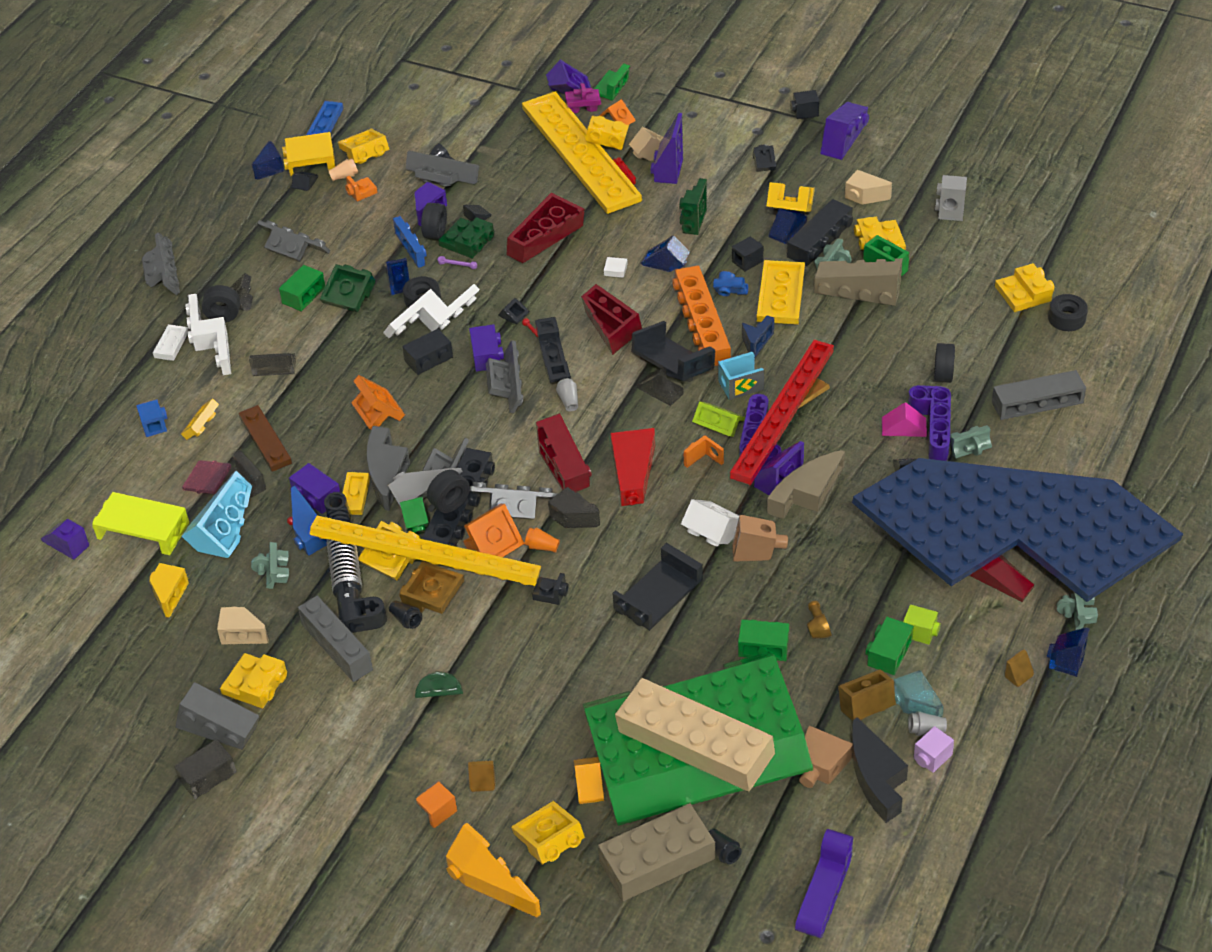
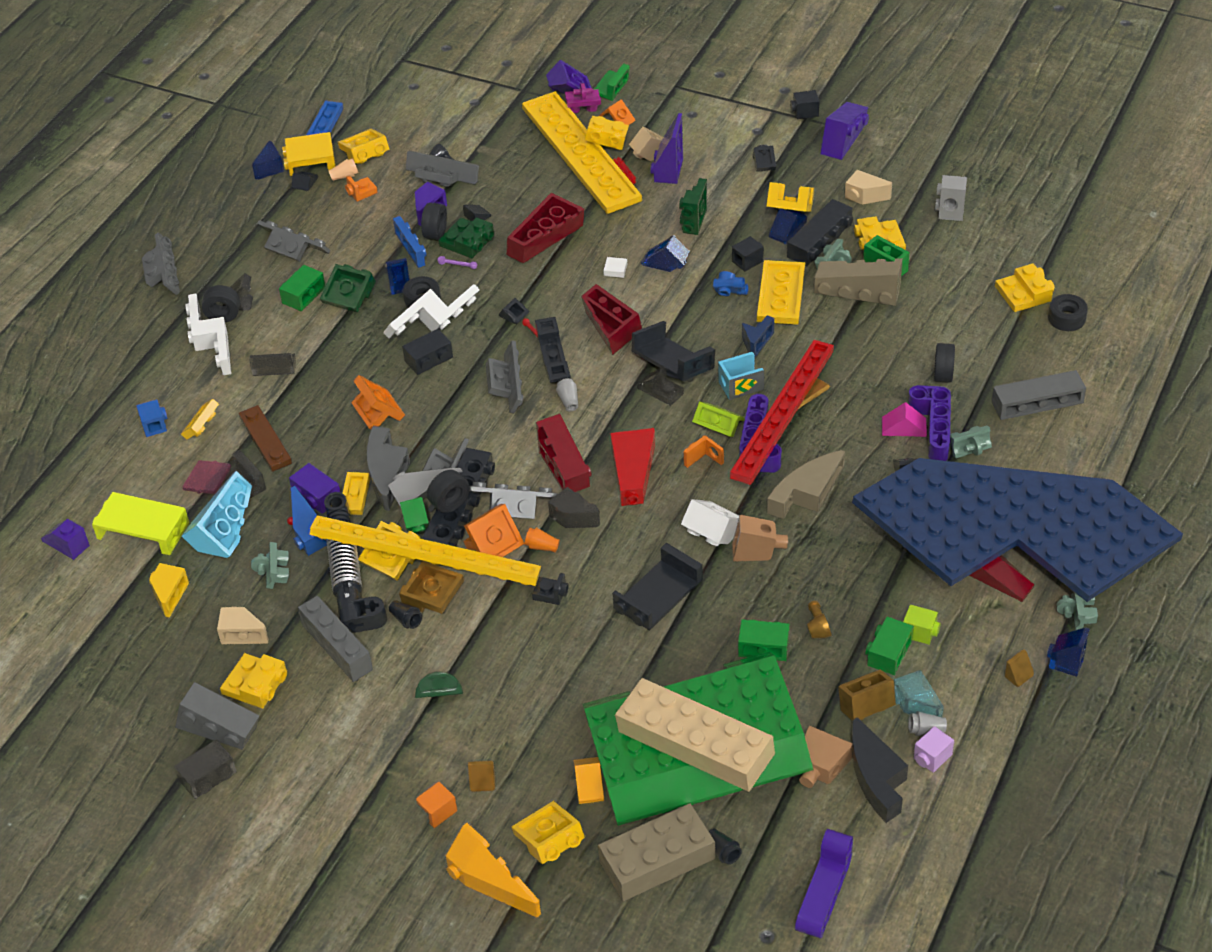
white plate [153,325,188,361] -> none
dark purple brick [469,324,504,372] -> none
orange brick [672,265,731,366] -> none
dark purple slope [754,441,804,495] -> none

